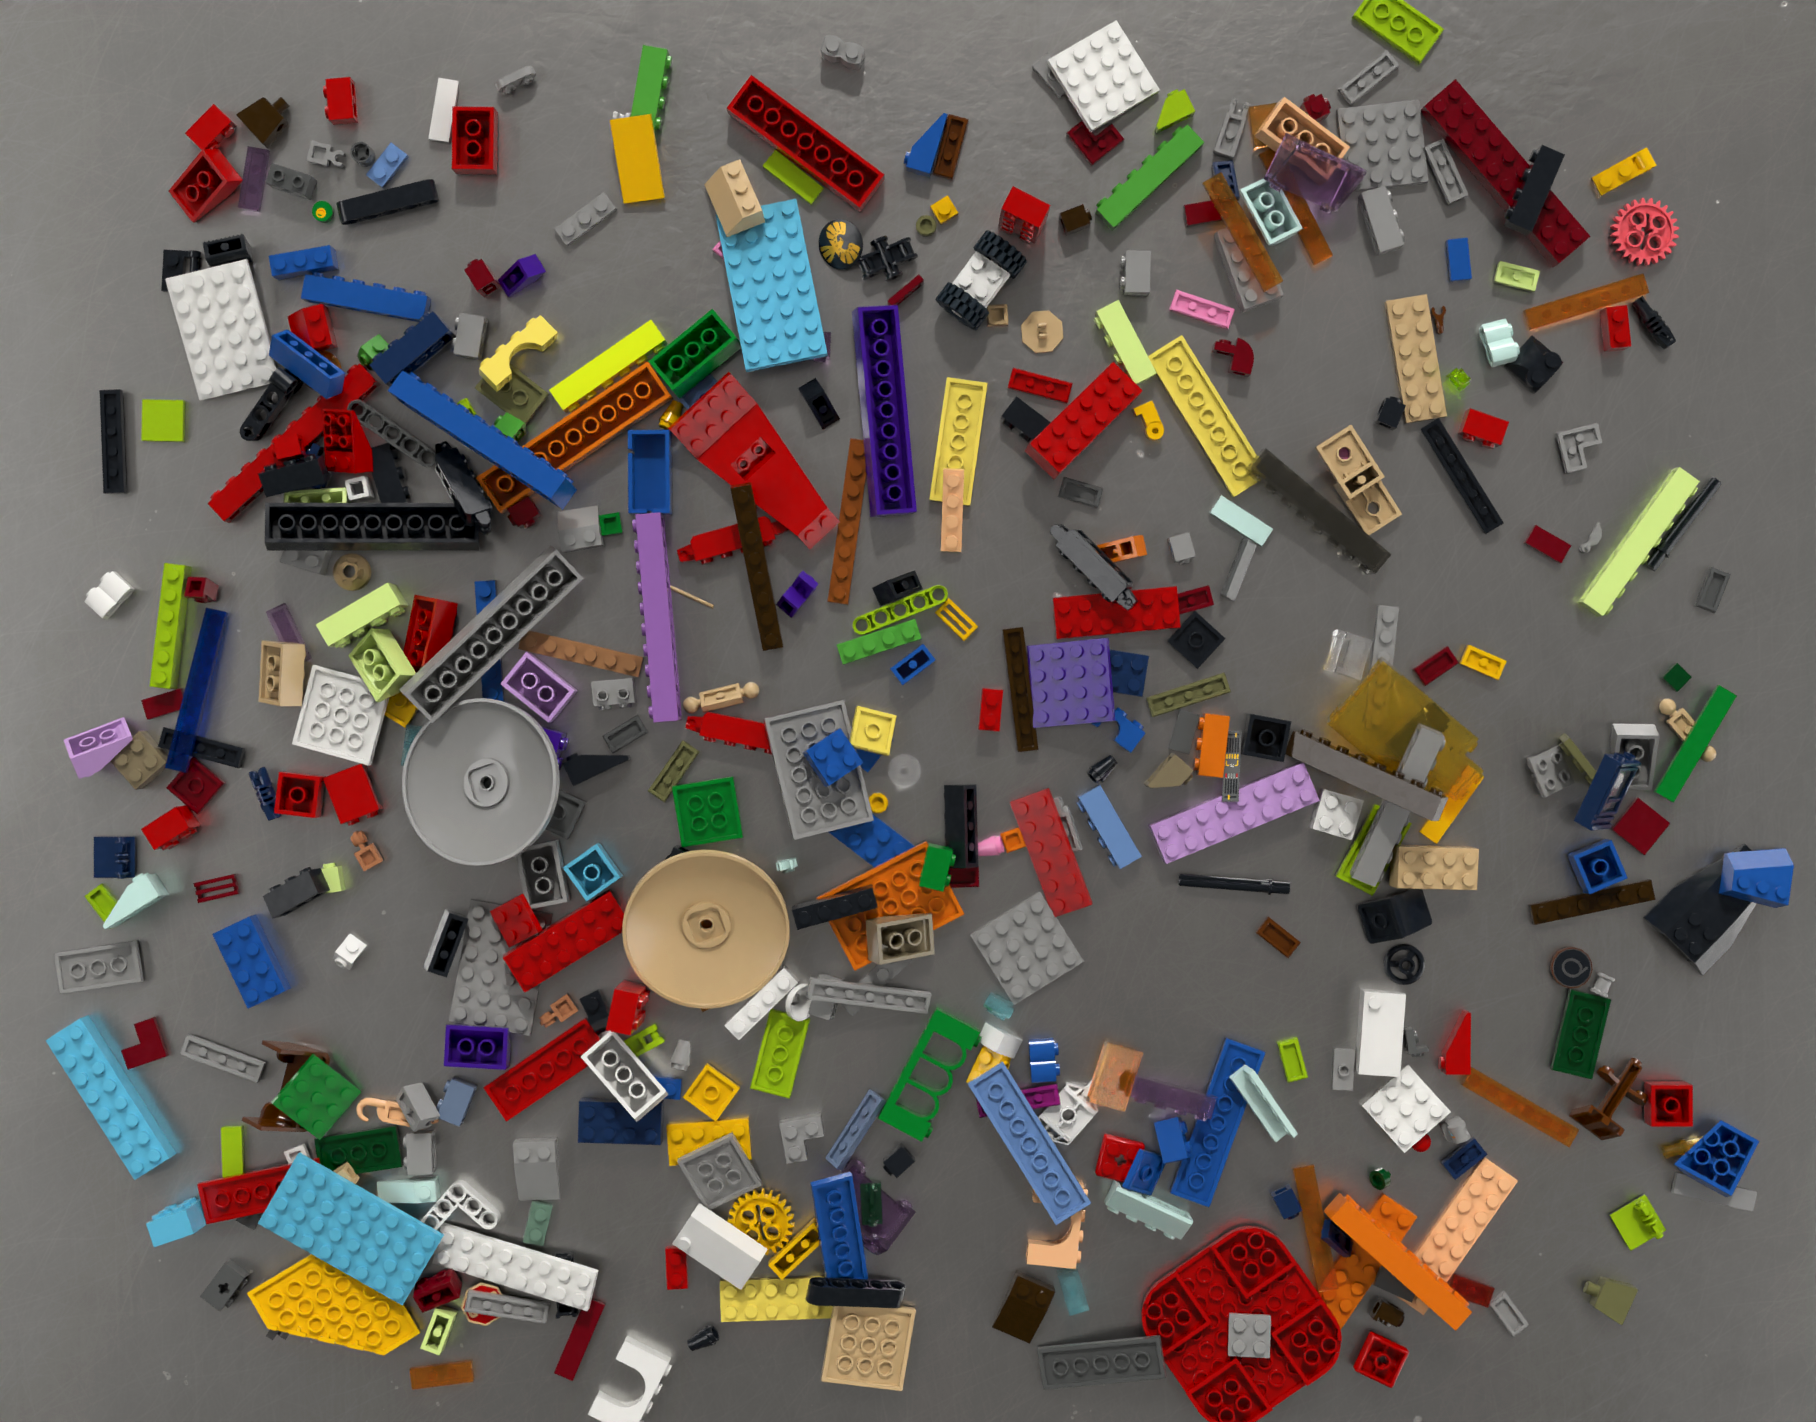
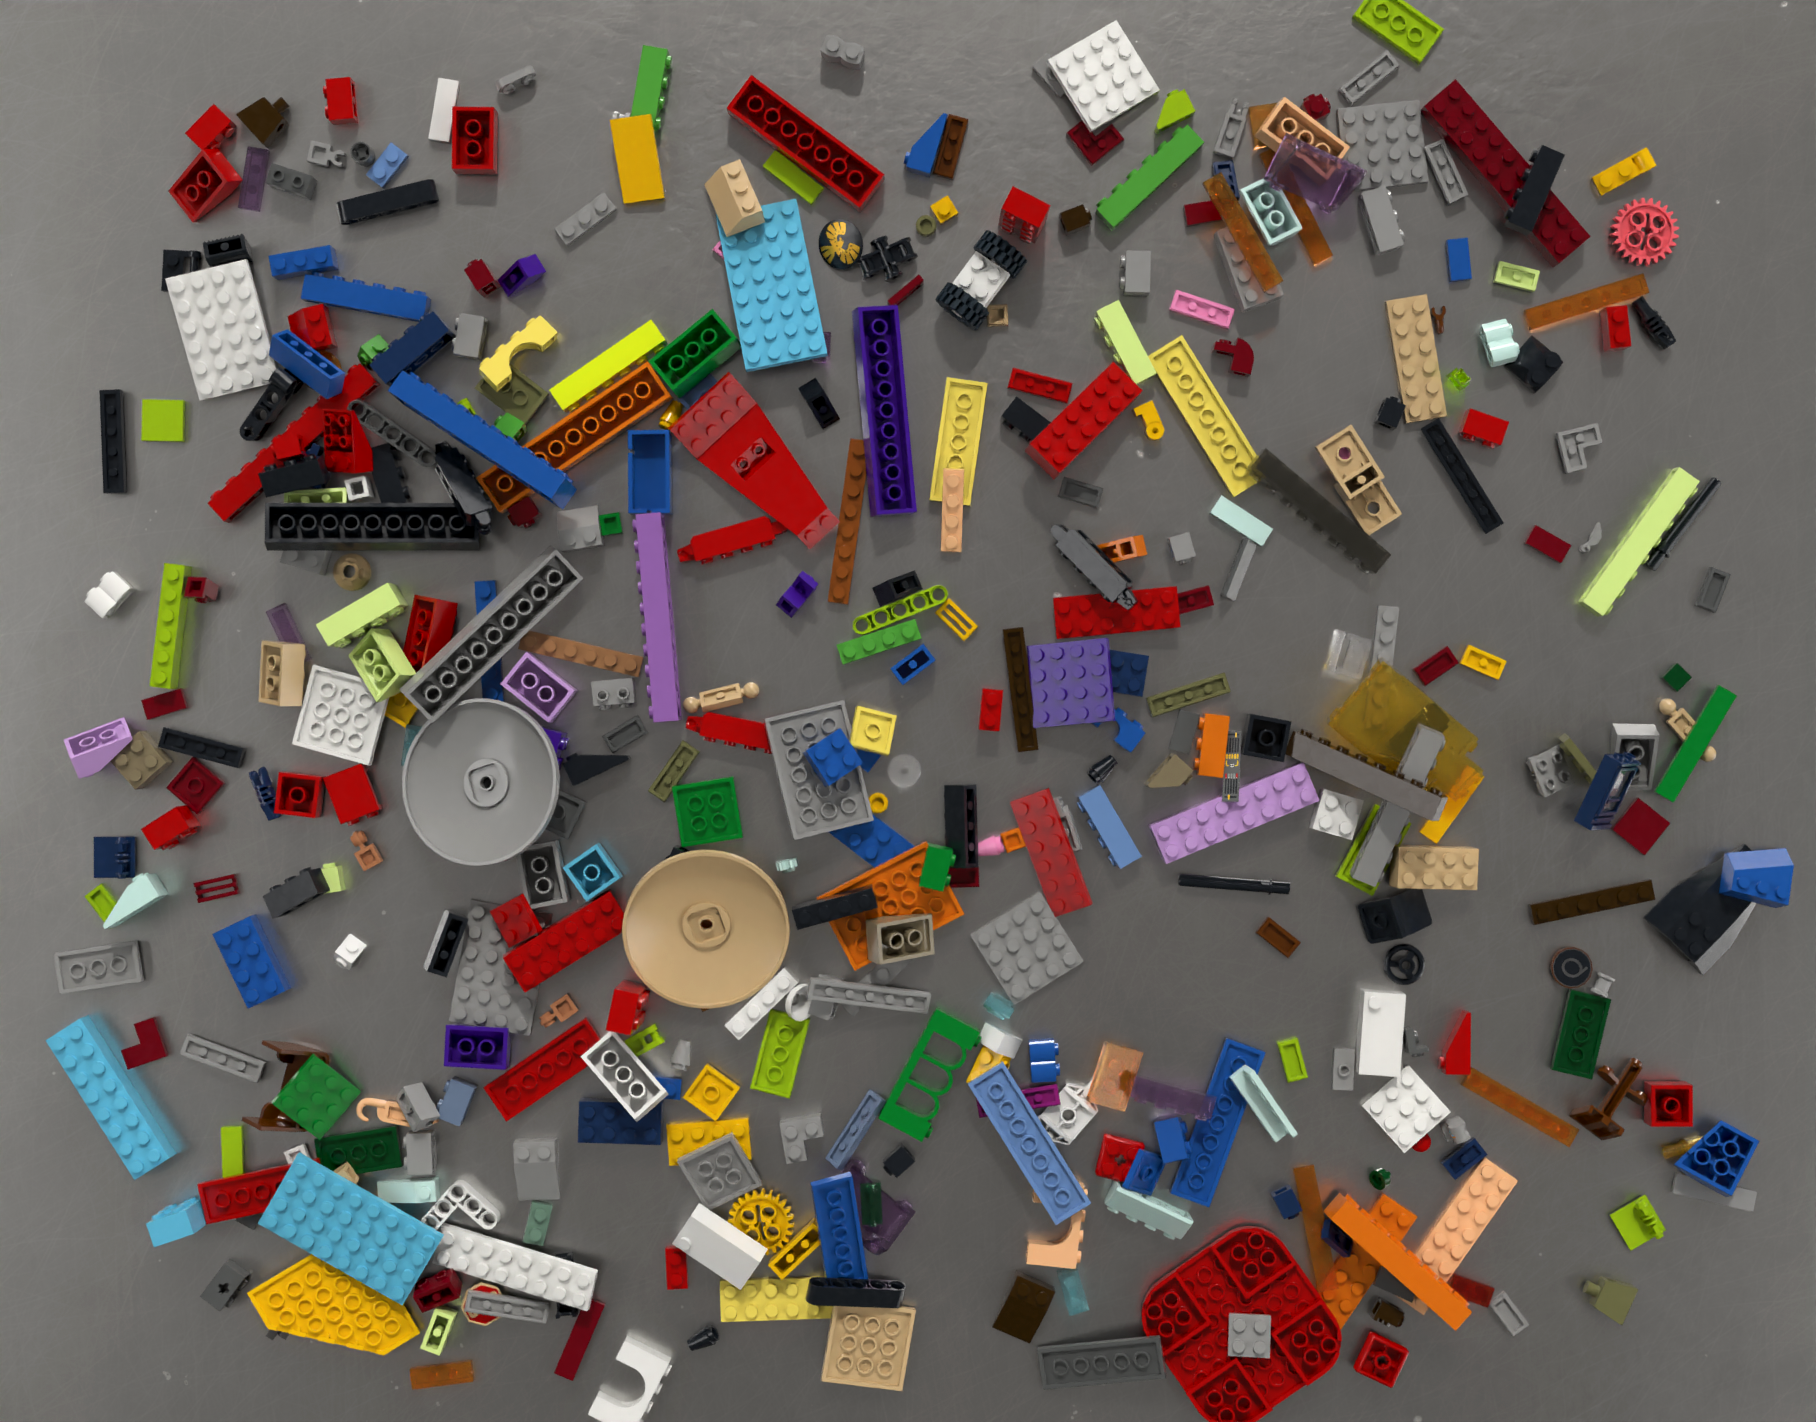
clear blue plate [165,607,228,773] -> none
green tile [312,201,334,223] -> none
black brick [579,989,610,1035] -> none
tan axle [670,585,714,609] -> none
dark brown brick [730,482,783,651] -> none
tan piece [1021,310,1063,353] -> none
black plate [1167,611,1226,669] -> none
blue brick [1567,839,1628,894] -> none

